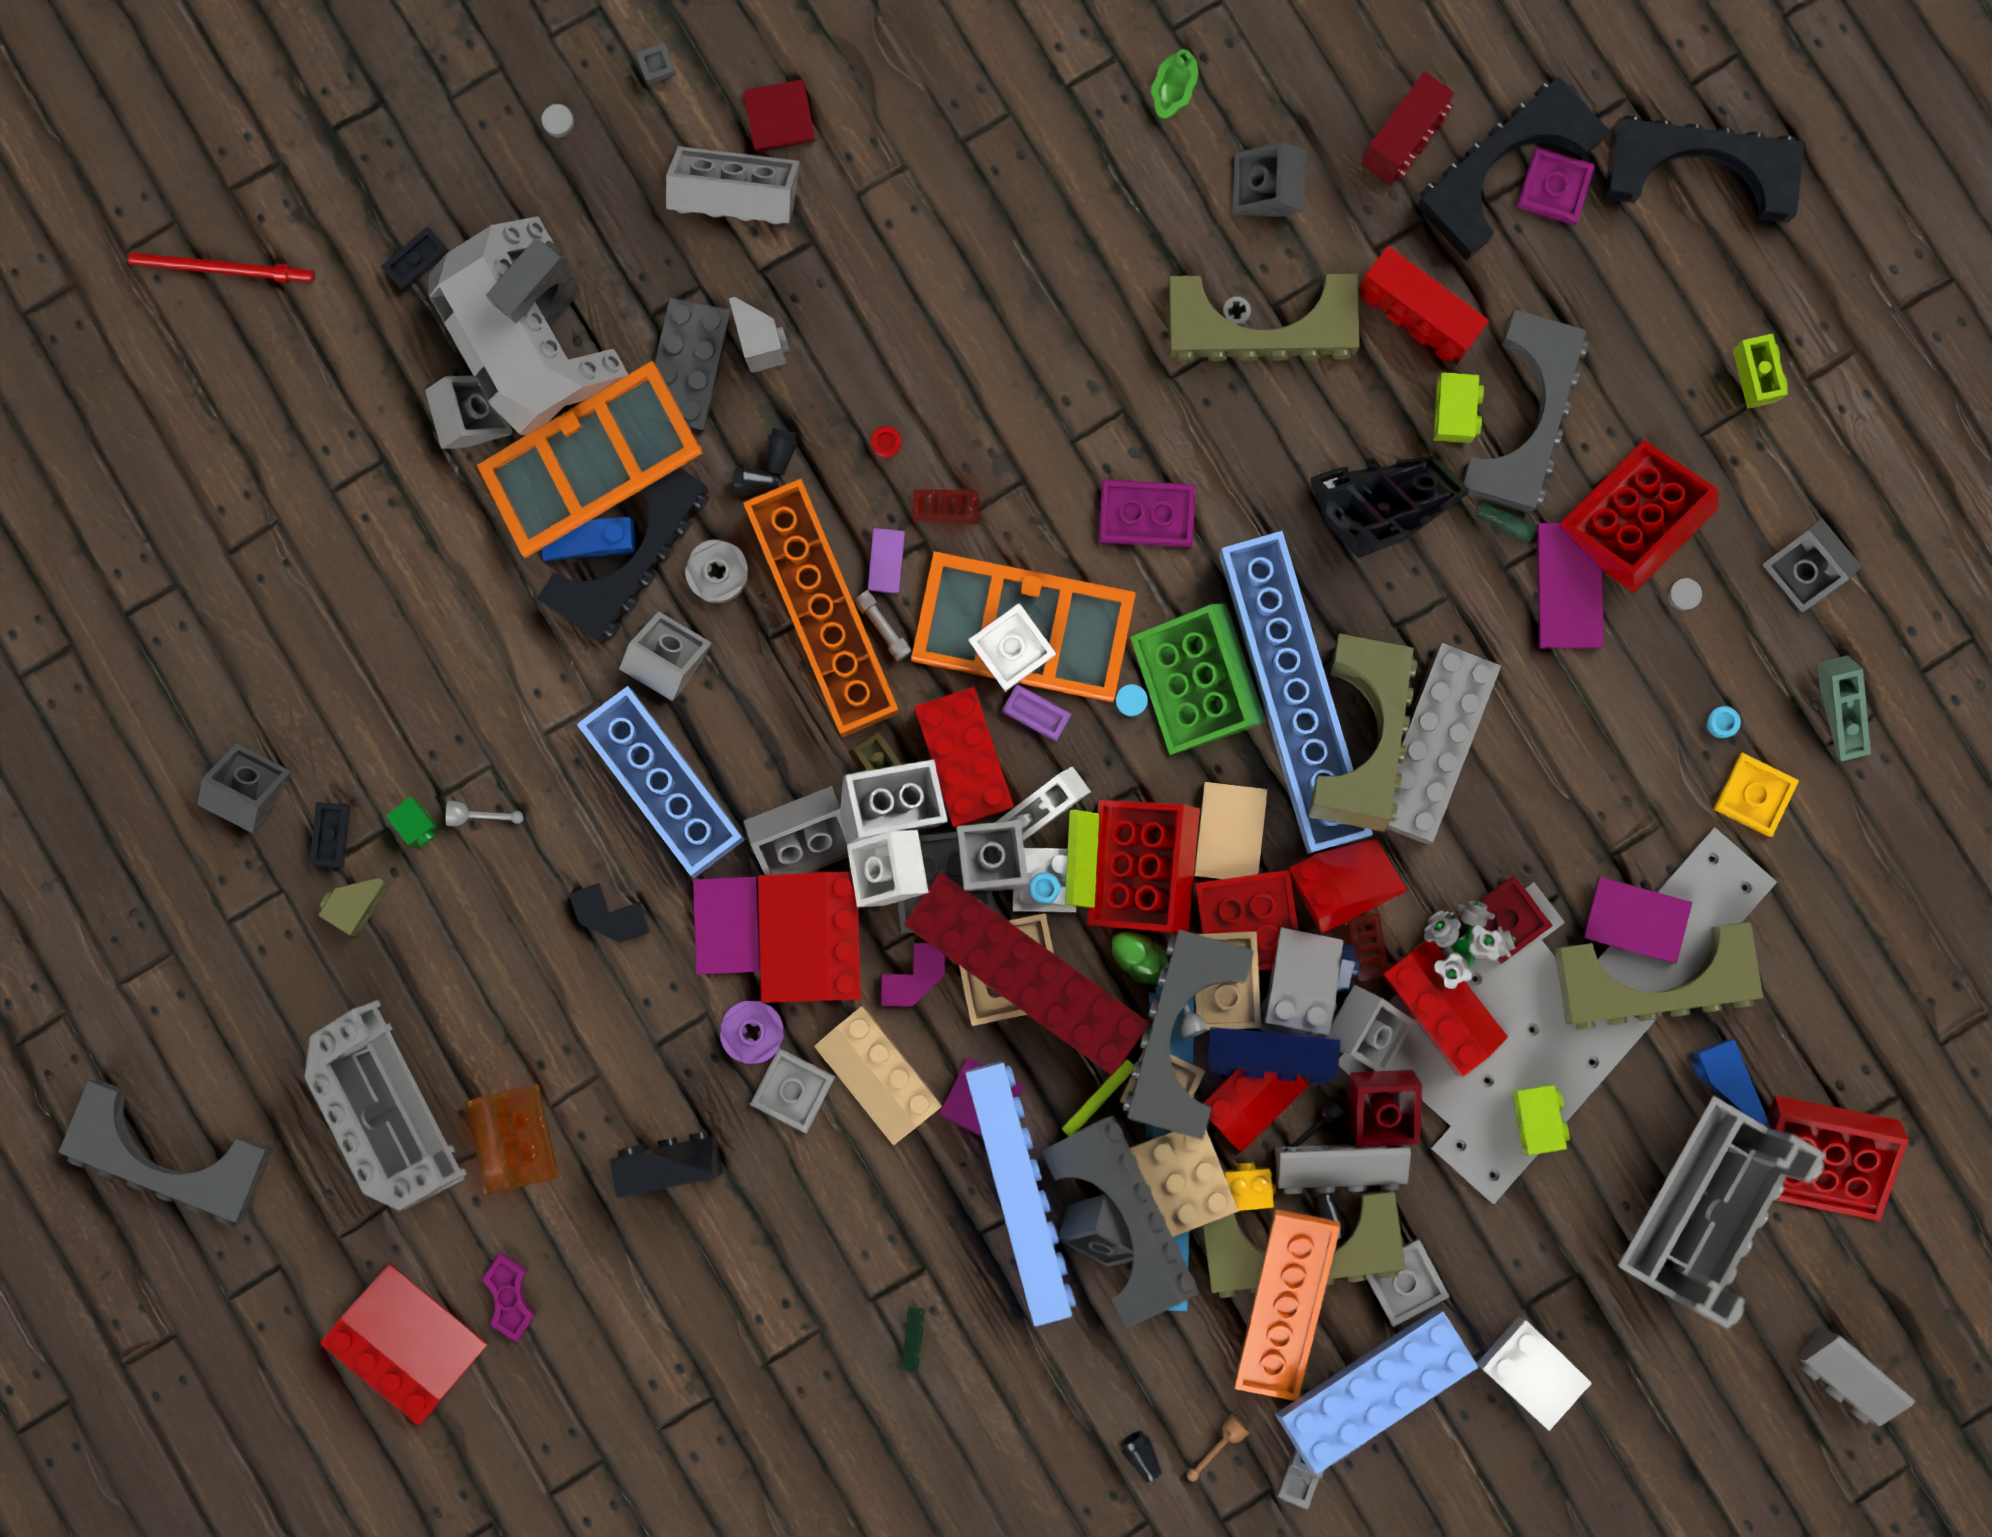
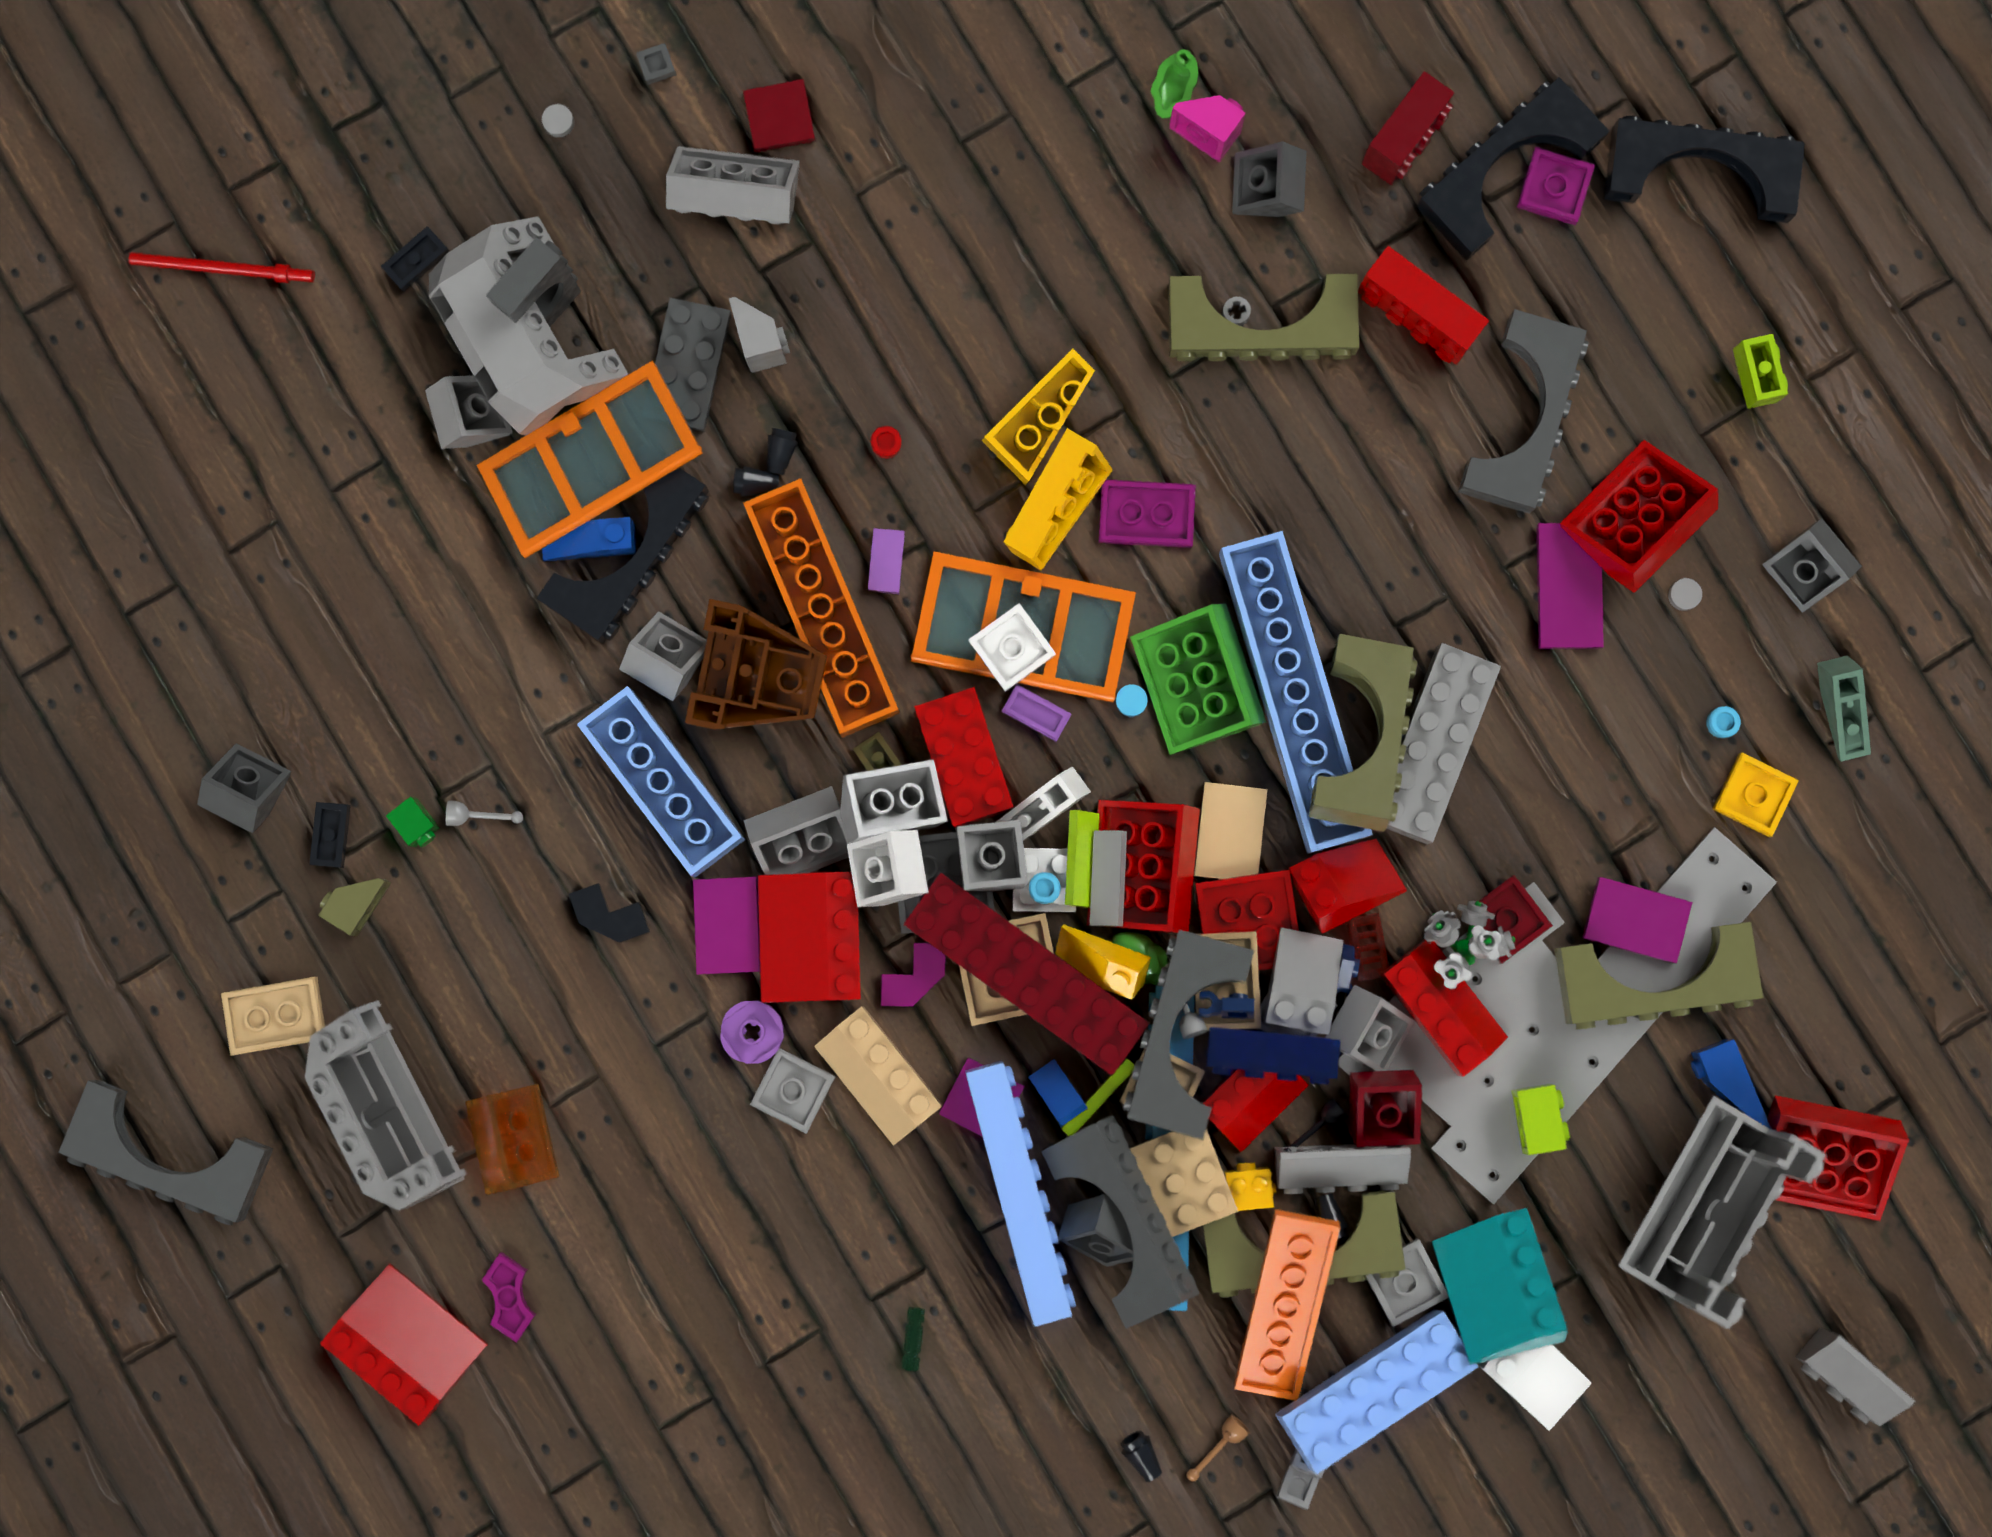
black slope [609,1131,724,1198] -> none
light grey plate [685,539,749,603] -> none
light grey bar [853,591,912,662] -> none
clear red slope [912,489,980,524] -> none
black wedge [1311,456,1469,558] -> none
lime brick [1433,372,1484,443] -> none
clear green axle [1475,502,1536,542] -> none
none -> tan tile [221,977,325,1056]
none -> reddish brown wedge [685,599,827,730]
none -> yellow wedge [982,349,1095,485]
none -> yellow wedge [1003,428,1113,570]
none -> blue tile [1029,1059,1088,1126]
none -> yellow slope [1055,924,1151,1000]
none -> light grey tile [1090,830,1127,927]
none -> dark pink slope [1169,95,1246,162]
none -> dark blue plate [1199,991,1255,1019]
none -> teal slope [1432,1208,1568,1365]

